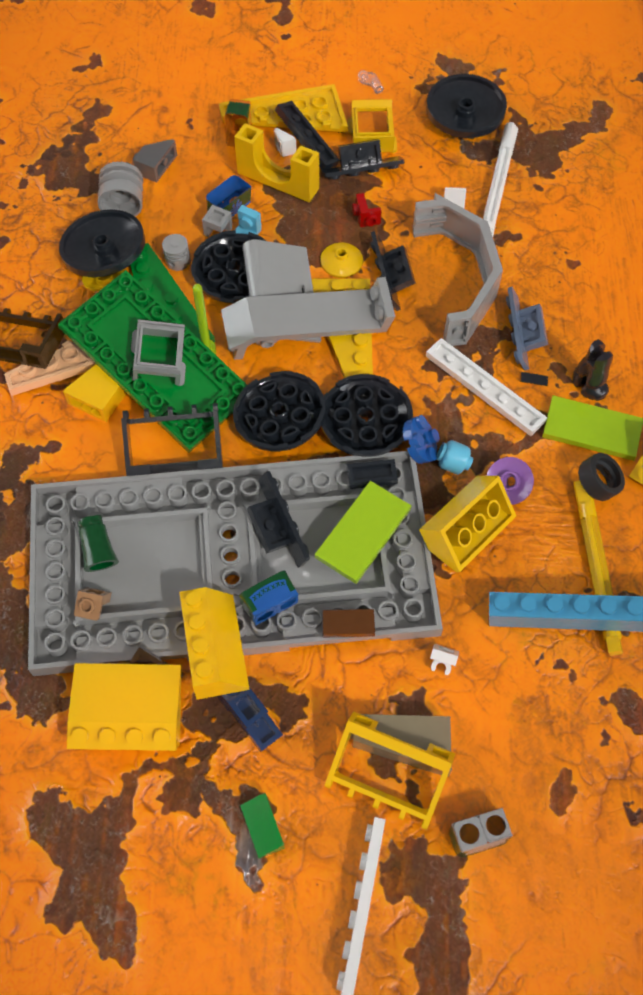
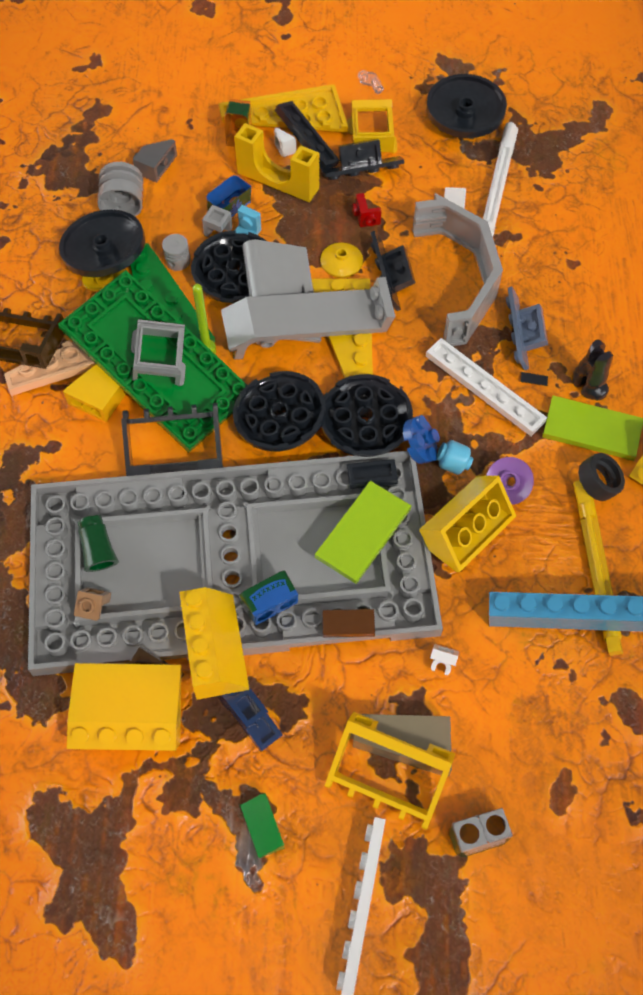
black bracket [247,471,310,568] -> none

